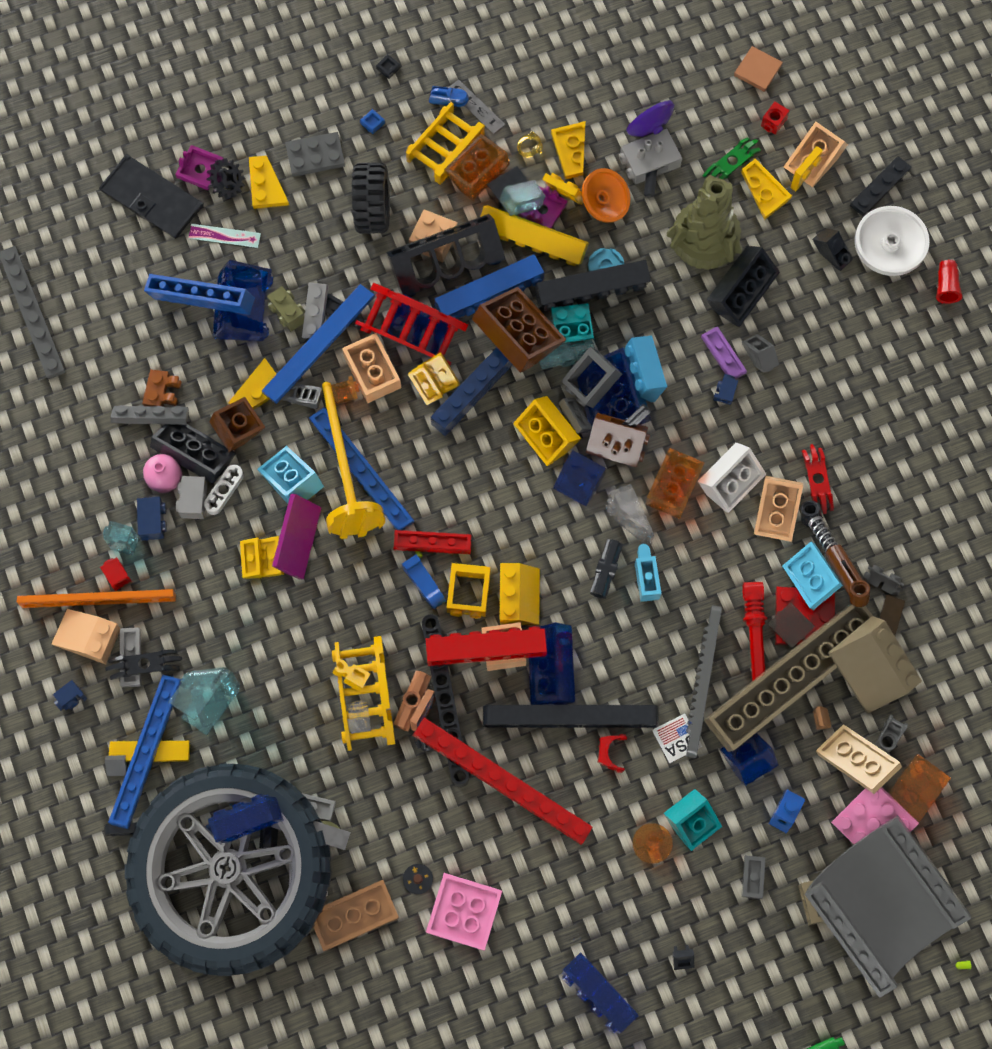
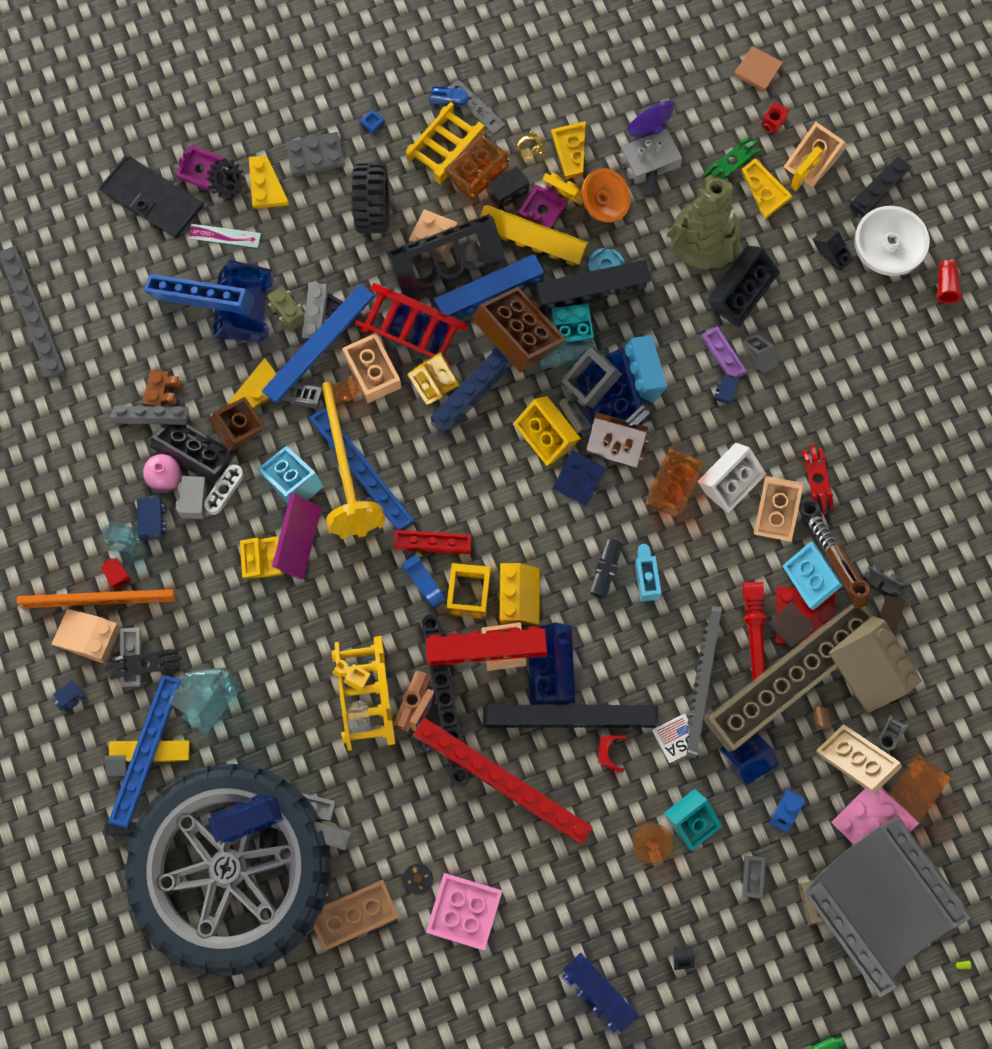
black tile [376,54,401,79] -> none
clear light blue brick [500,180,545,216] -> none
clear slope [606,484,654,547] -> none

